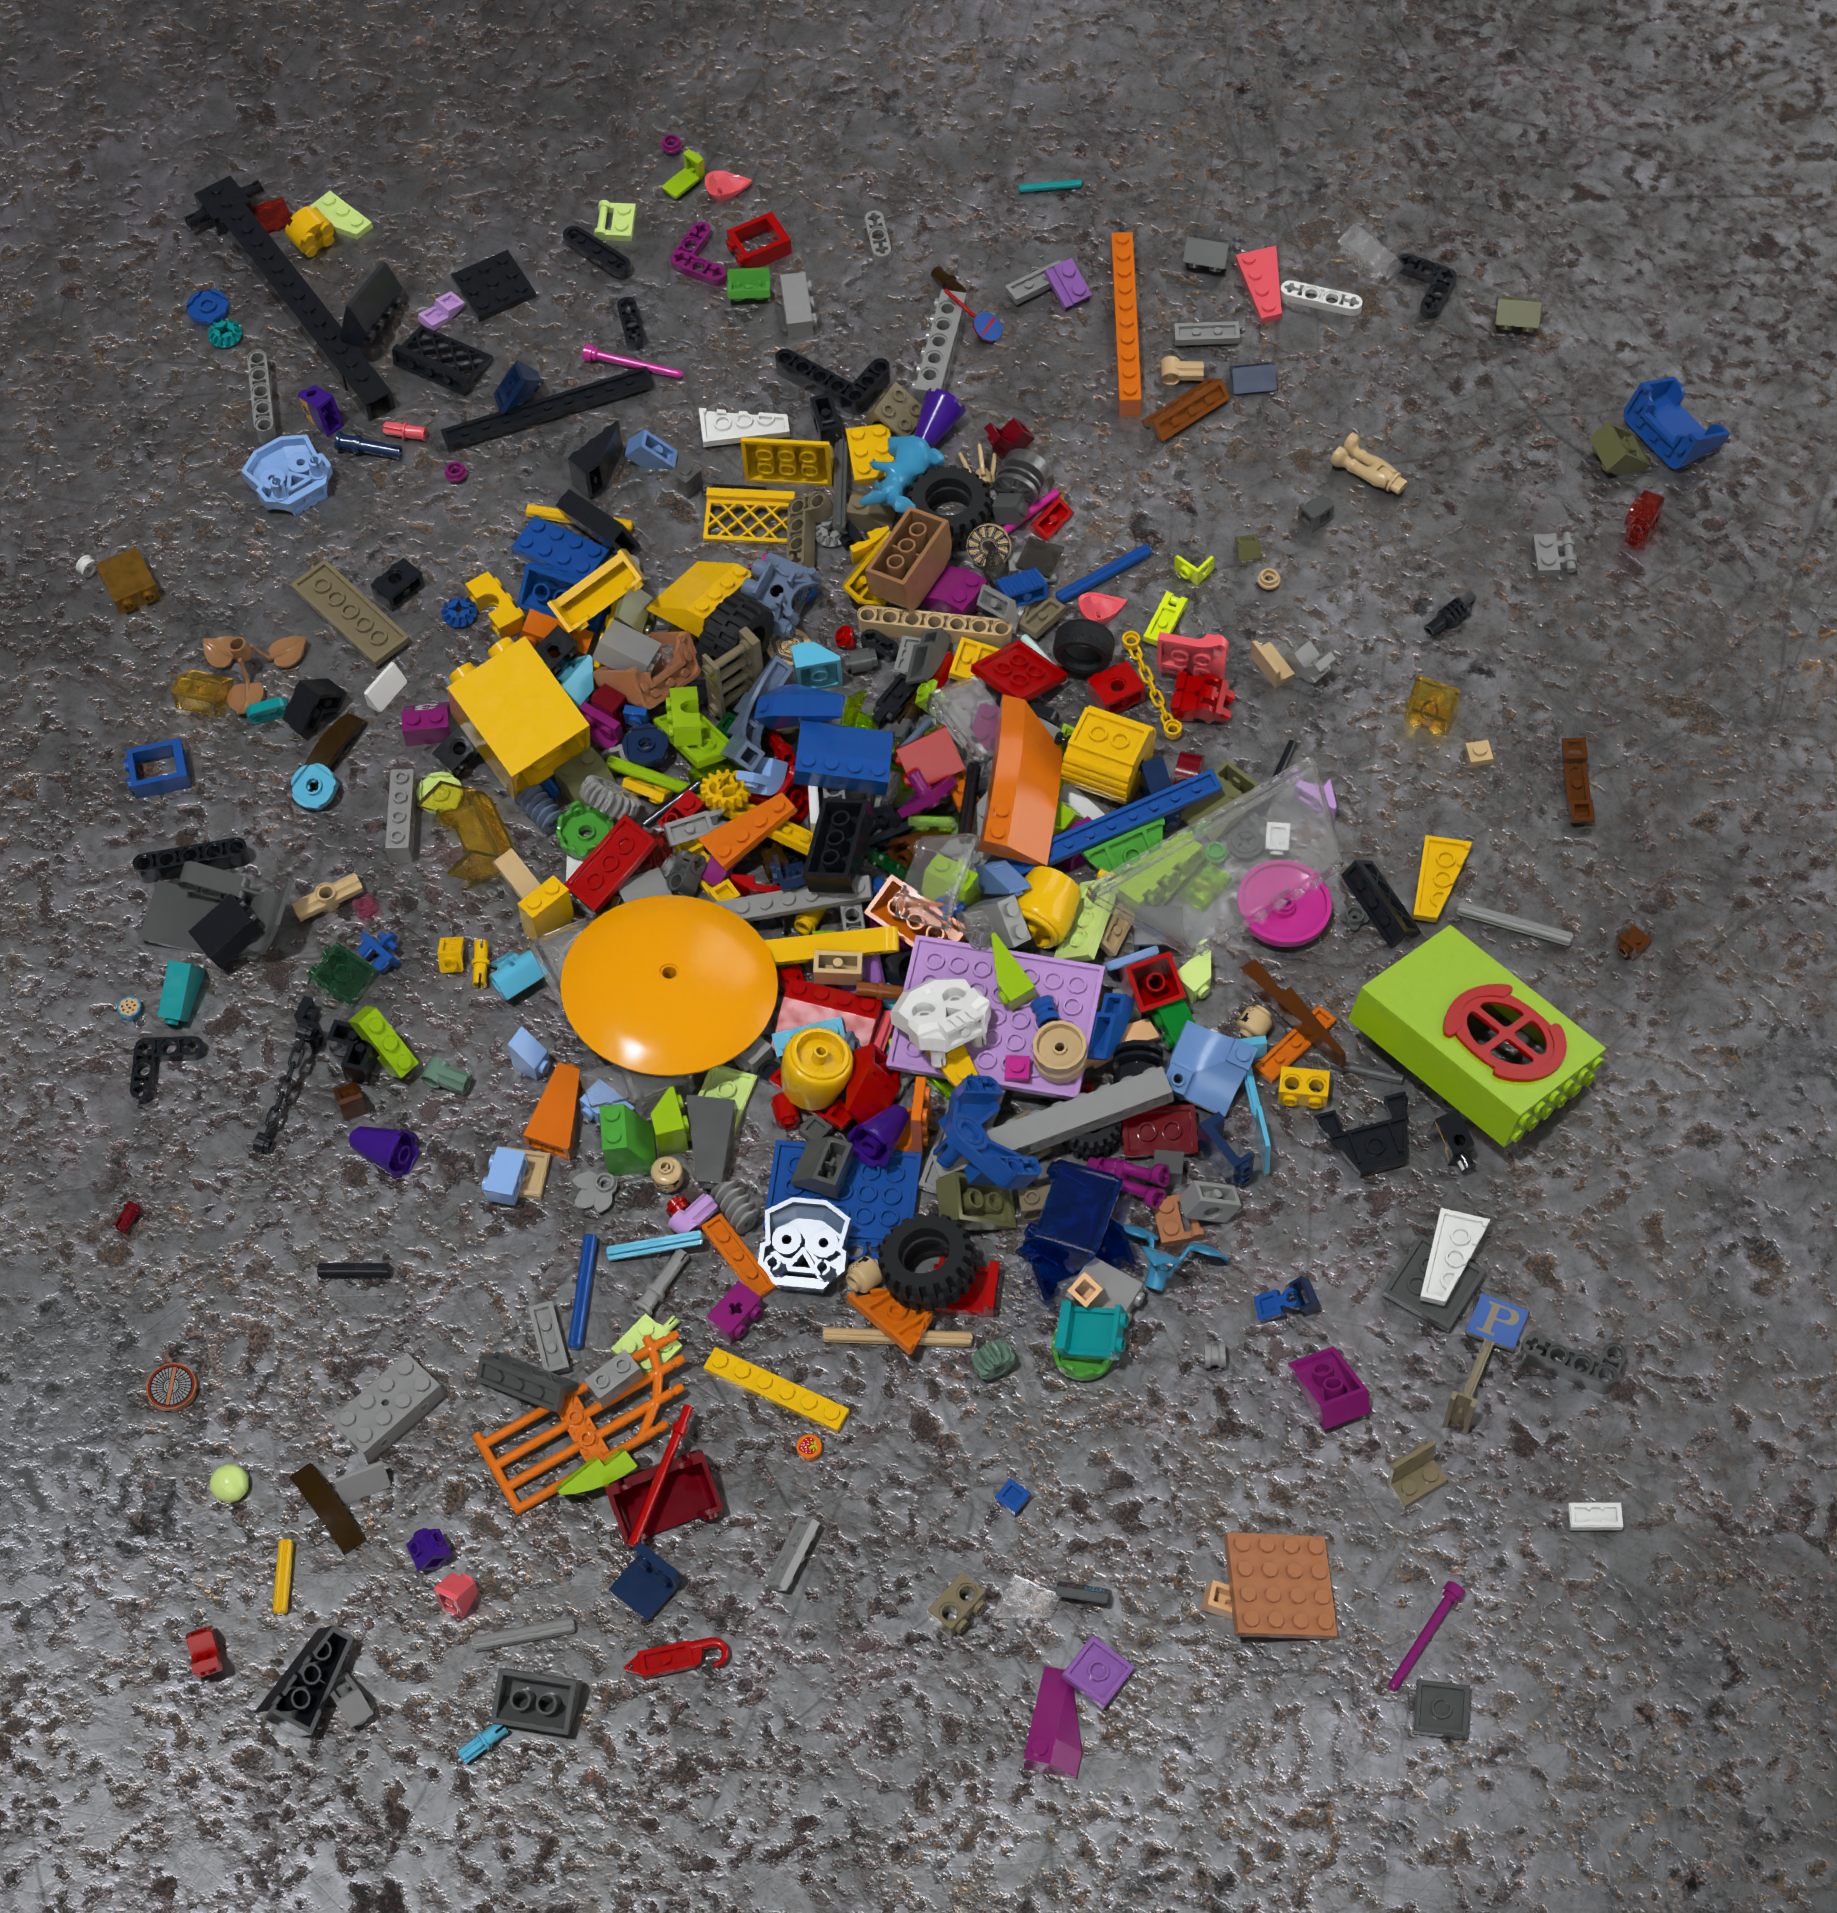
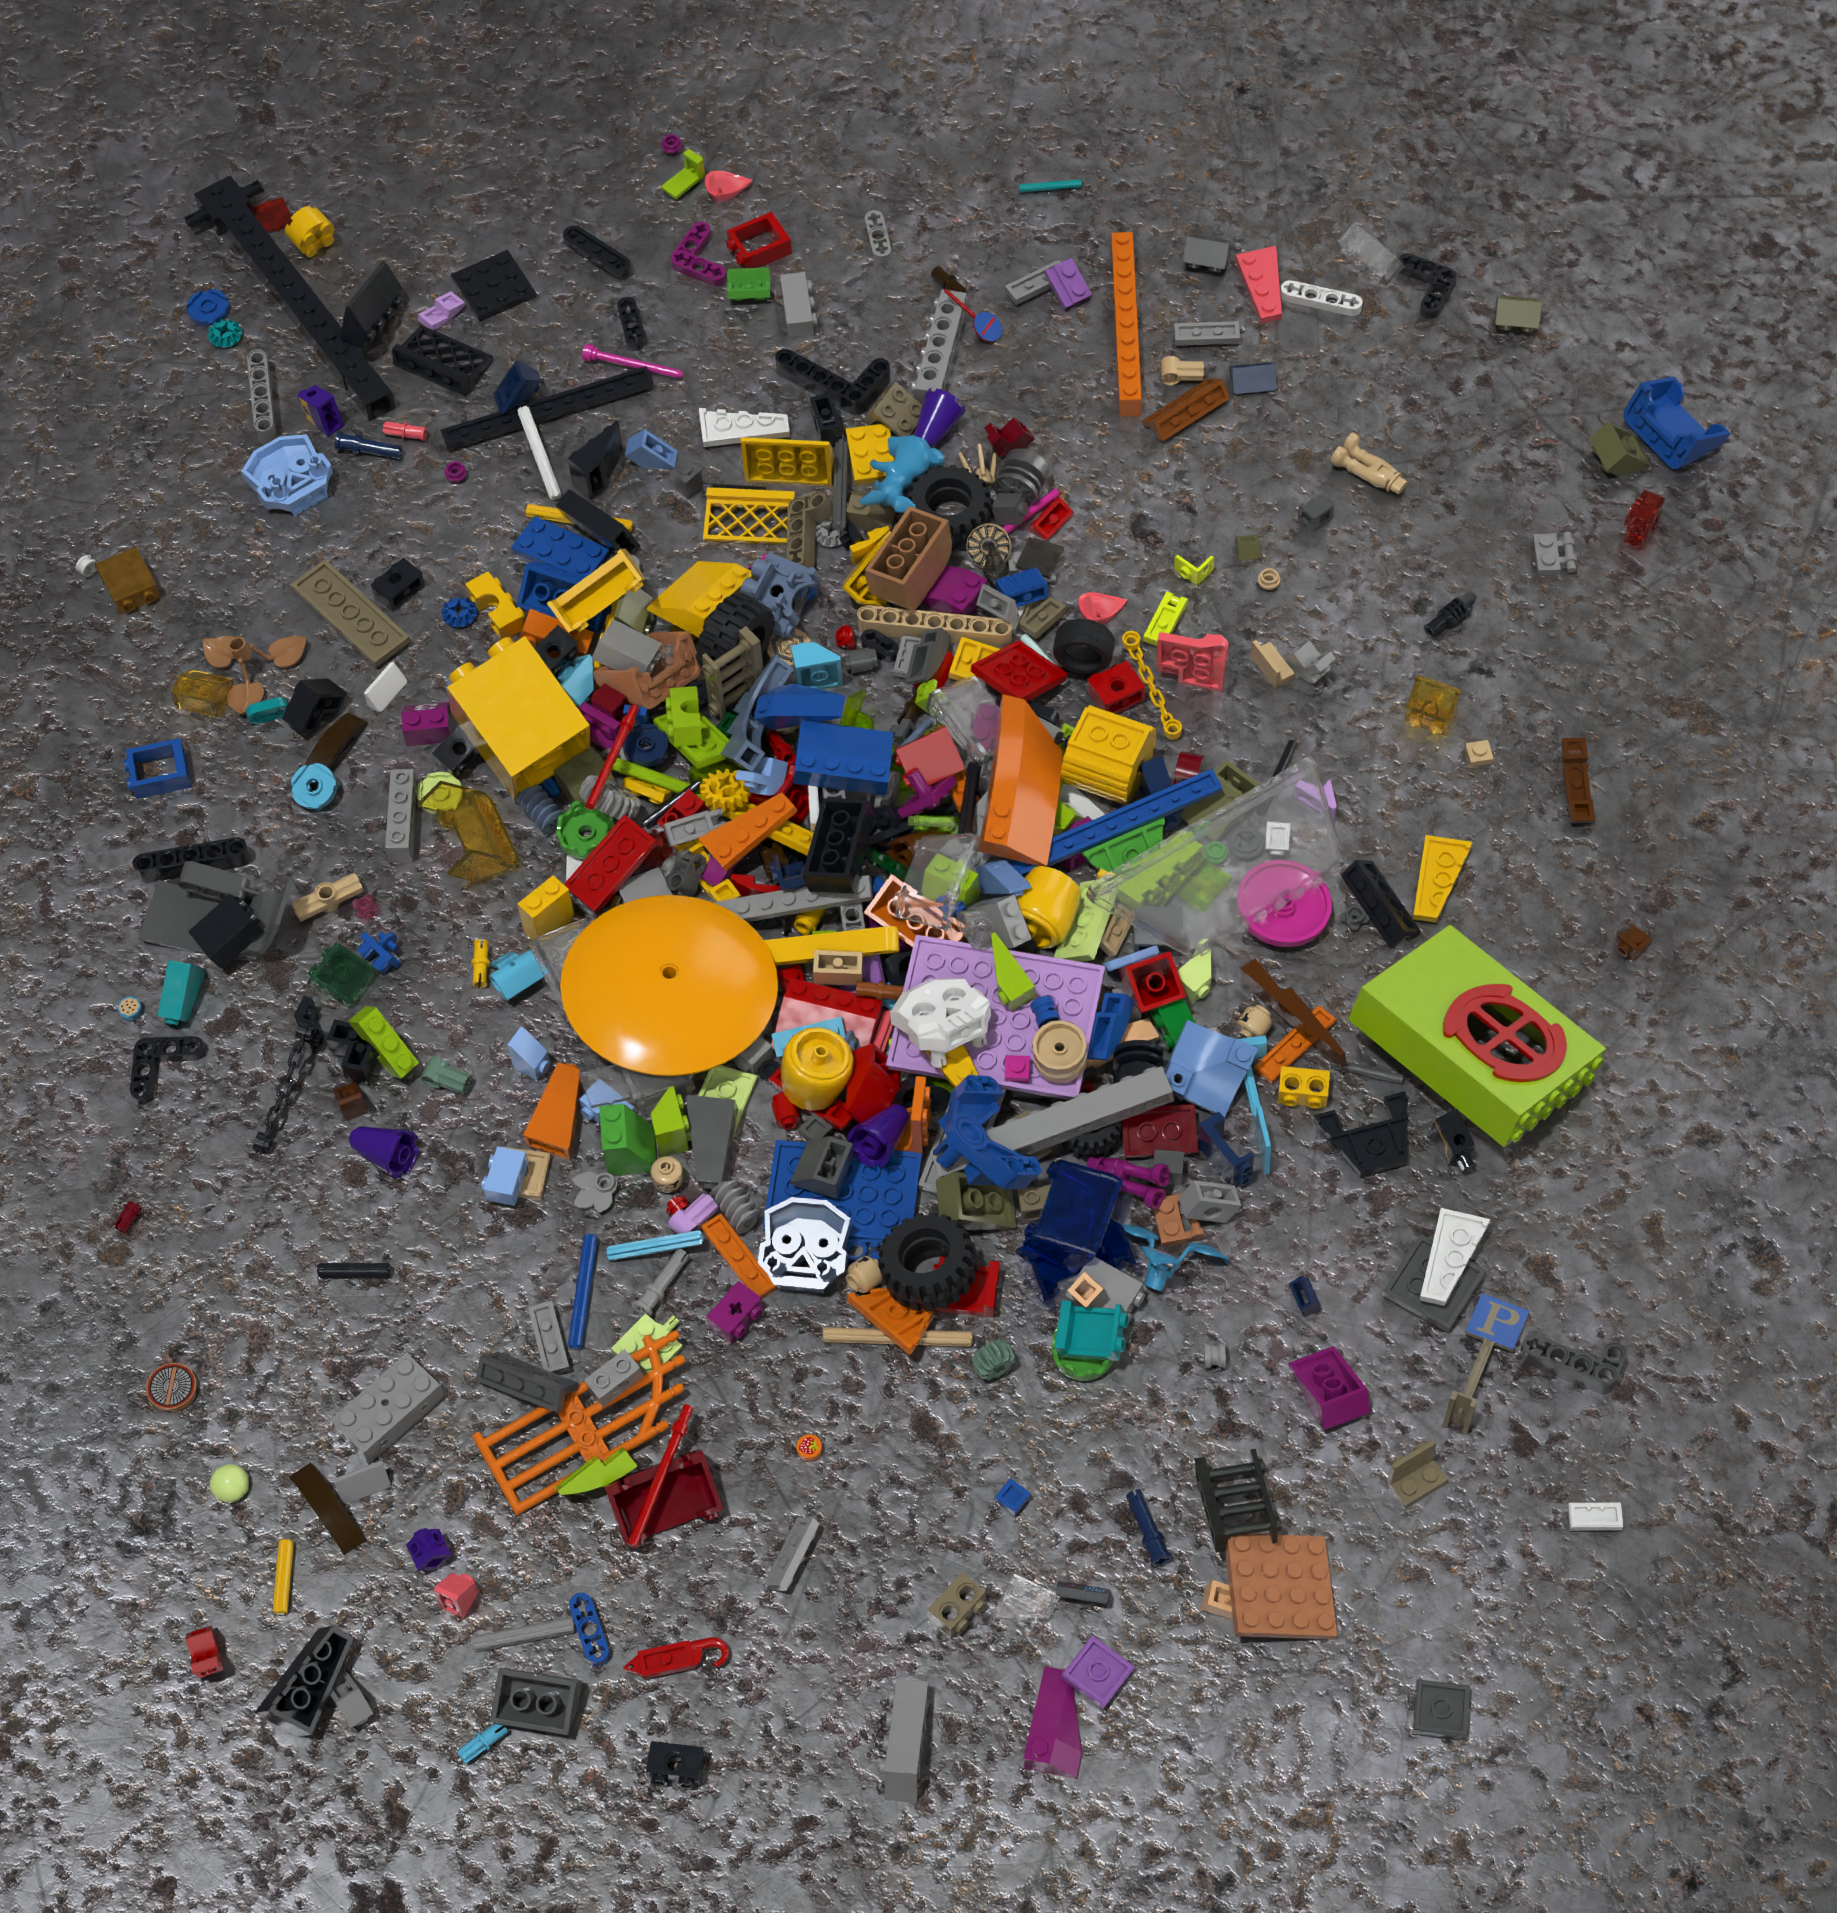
yellowish green wing [310,191,373,240] -> none
yellow bracket [437,937,465,973] -> none
tan tile [492,848,541,900] -> none
yellowish green plate [594,200,636,241] -> none
dark blue bracket [609,1541,682,1621] -> none
yellow plate [703,1347,850,1434] -> none
black hinge [871,673,920,729] -> none
blue axle [1055,544,1152,604] -> none
red hips [1170,671,1236,724] -> none
blue plate [1254,1288,1300,1322] -> none
magenta piece [1388,1581,1465,1691] -> none
light grey axle [1457,901,1573,946] -> none
none -> white axle [518,406,561,500]
none -> blue beam [569,1593,610,1667]
none -> red bar [585,705,639,810]
none -> black brick [646,1741,706,1789]
none -> light grey wedge [880,1679,928,1803]
none -> black piece [894,1076,951,1112]
none -> dark blue pin [1126,1489,1173,1567]
none -> pearl dark grey fence [1194,1449,1281,1553]

